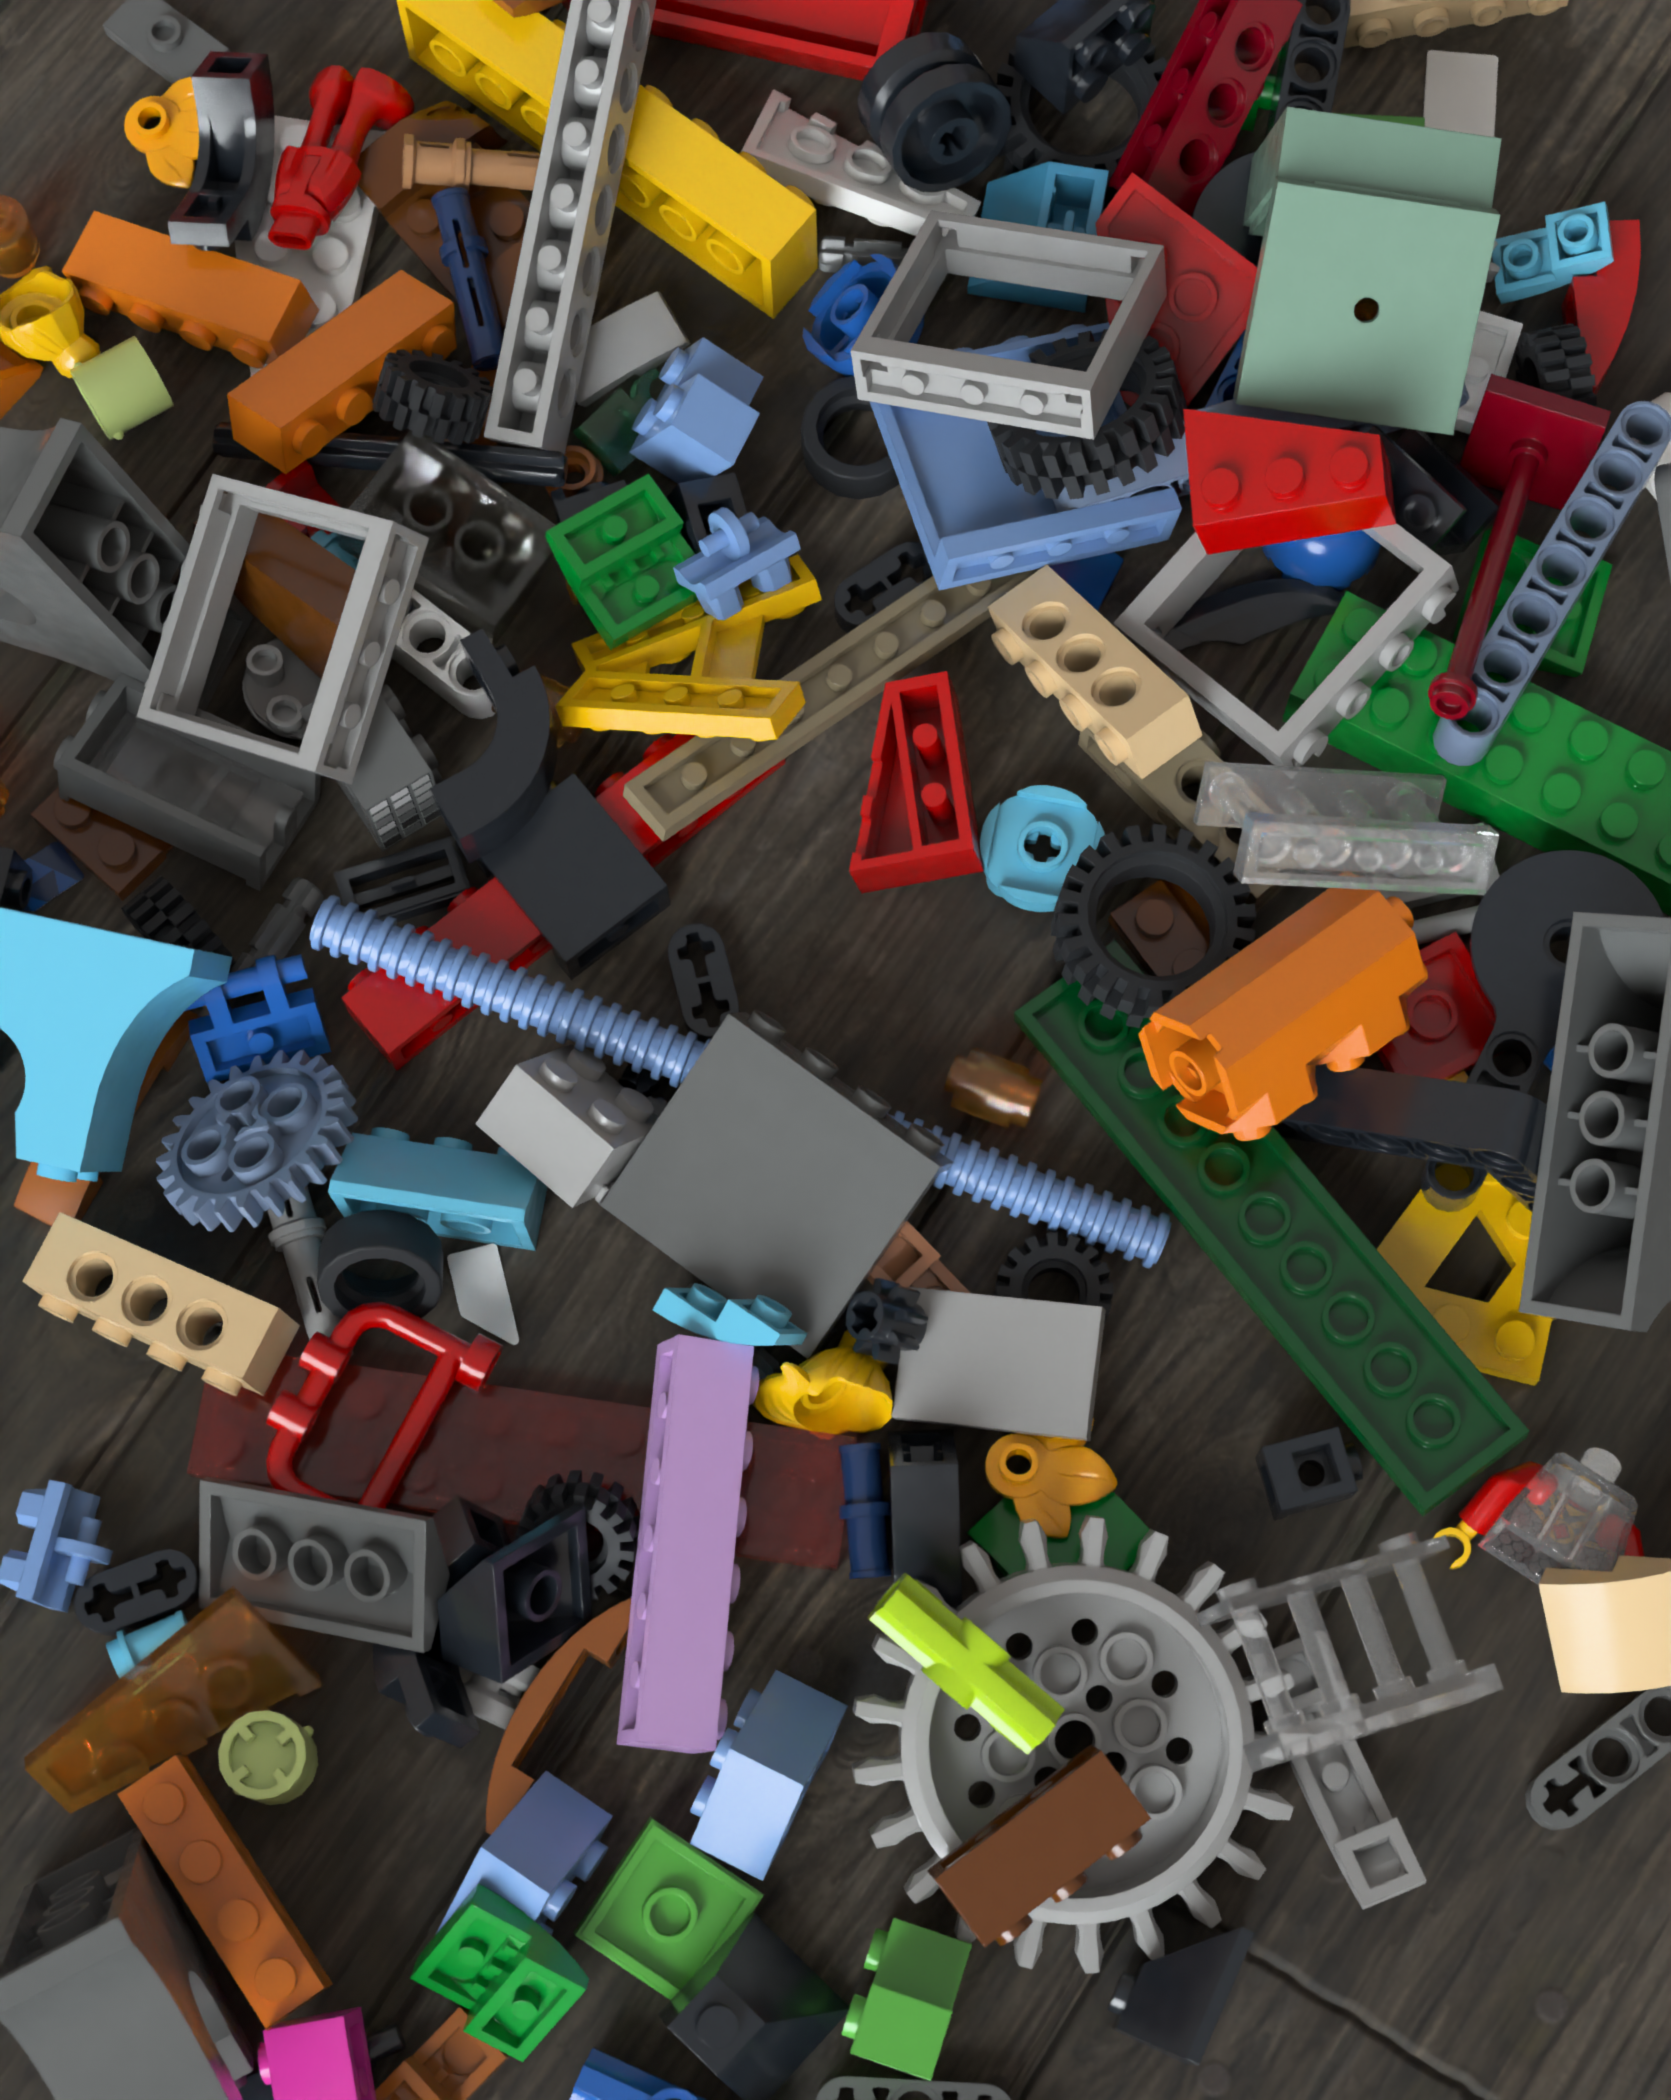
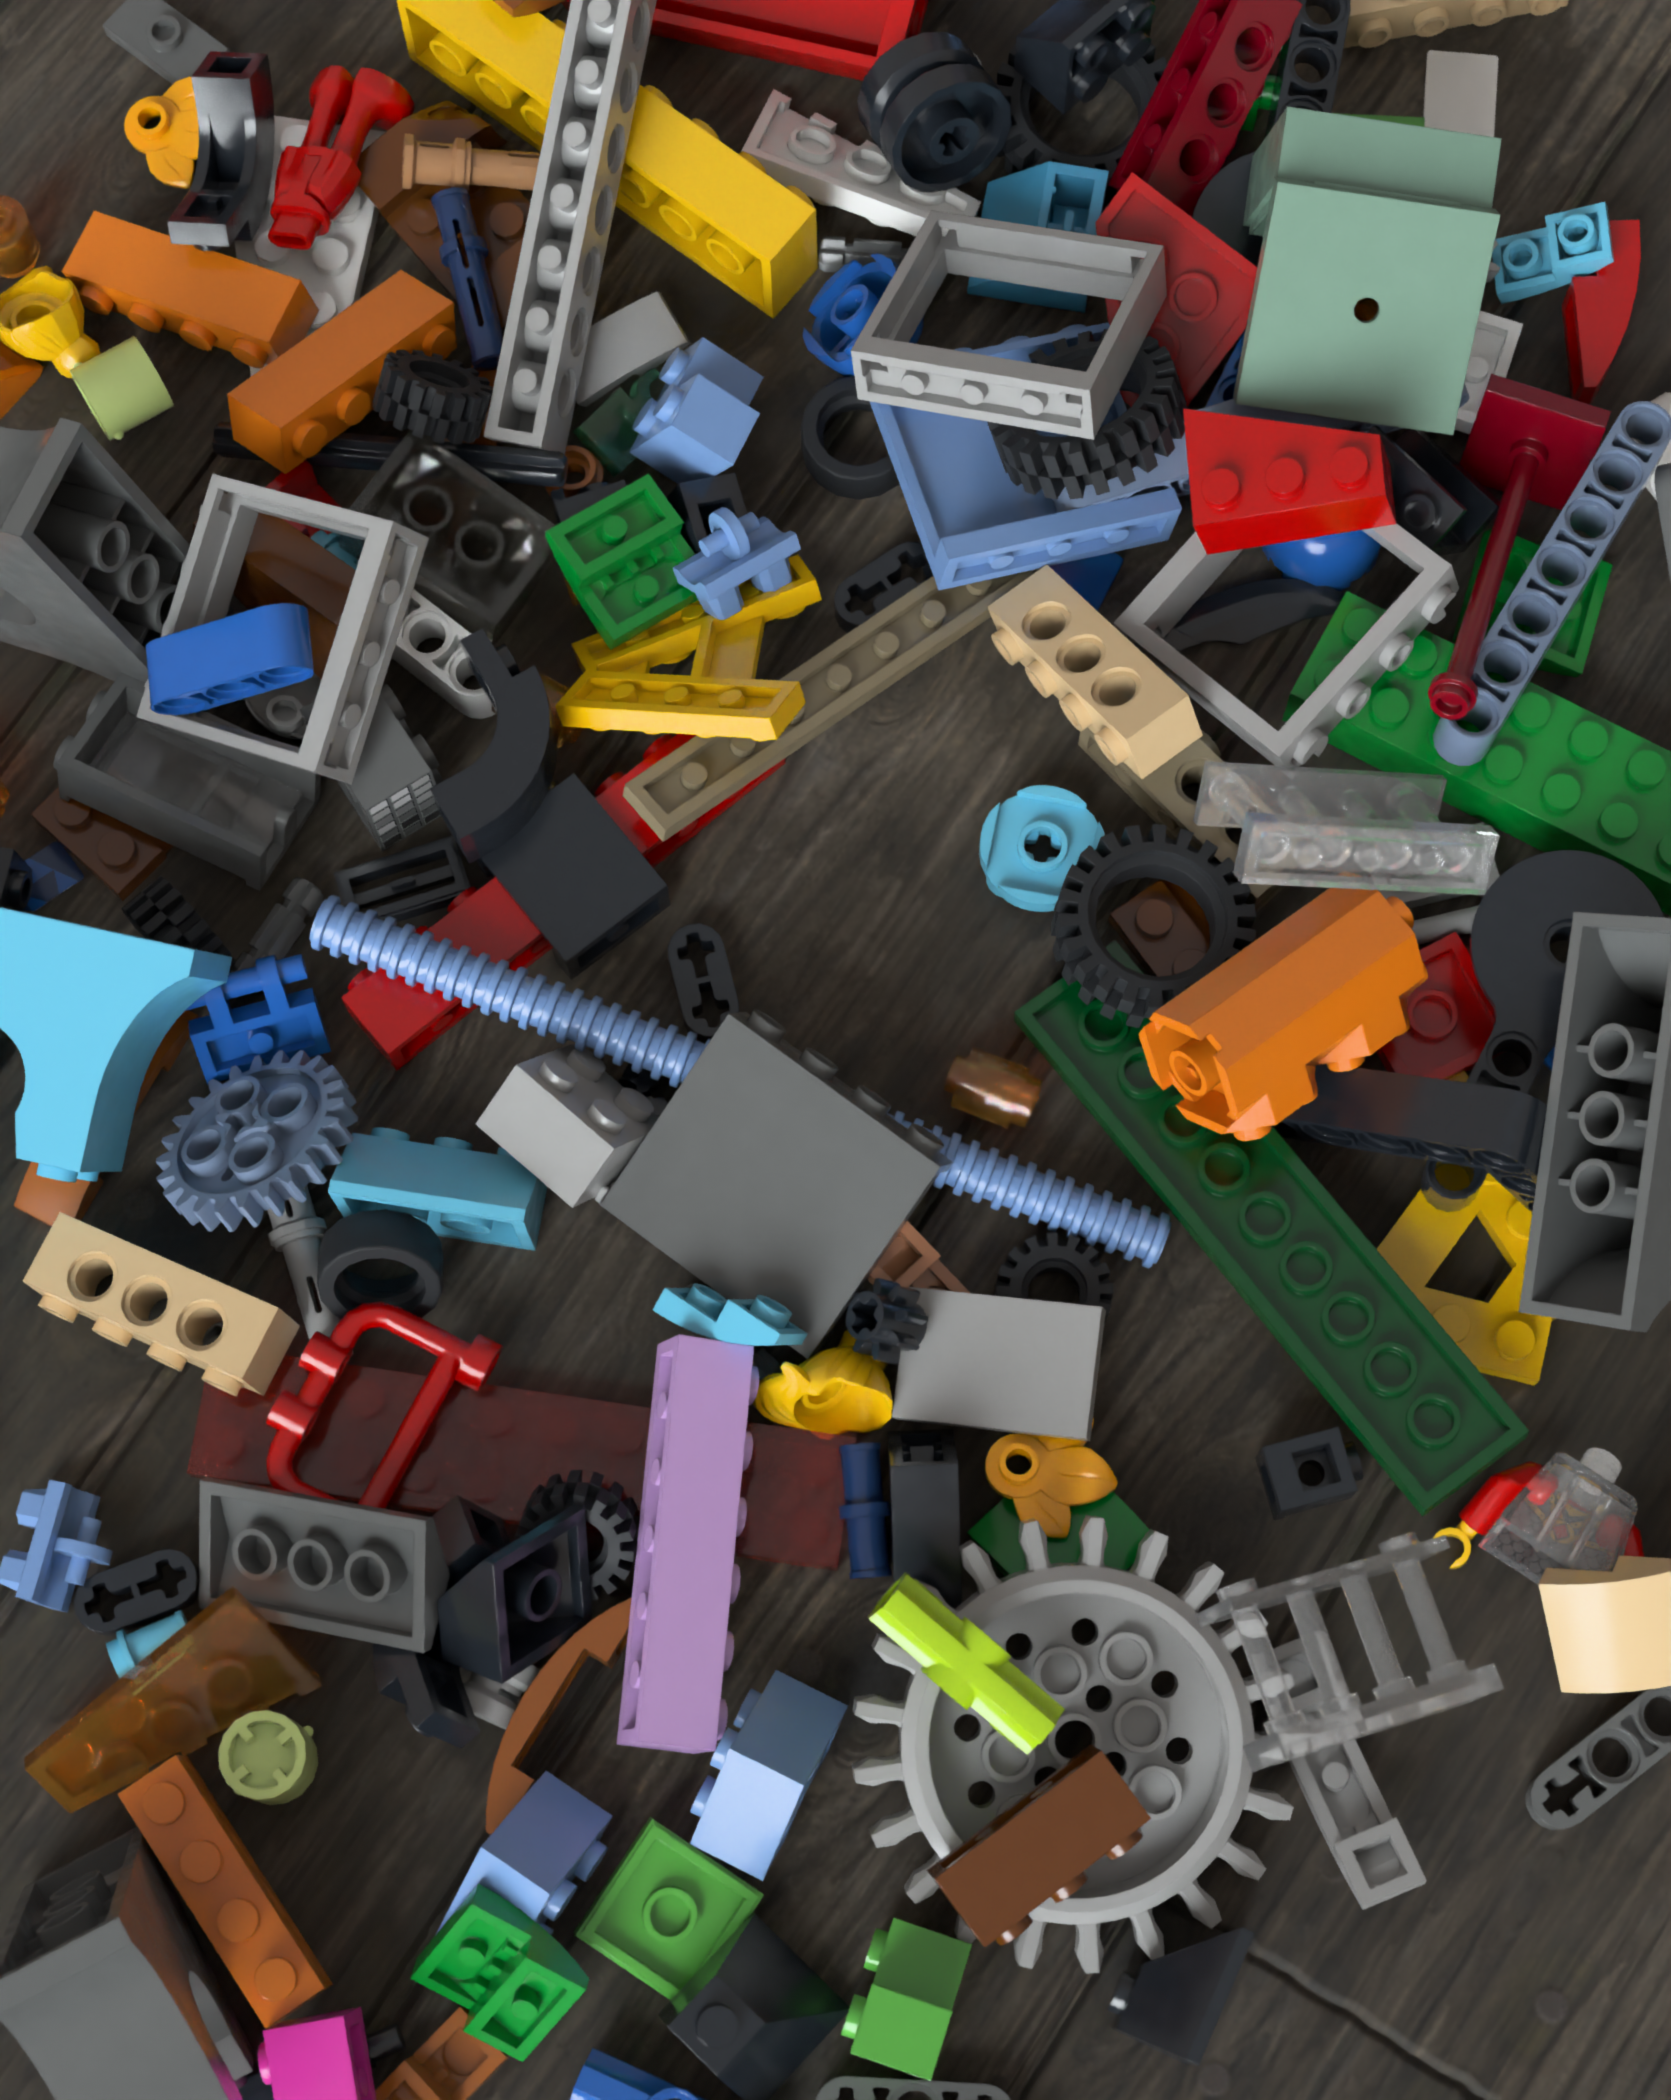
white sticker [447,1244,519,1345] -> none
red wedge [849,671,984,894] -> none
black tyre [1516,324,1597,406] -> none
none -> blue beam [146,603,314,715]

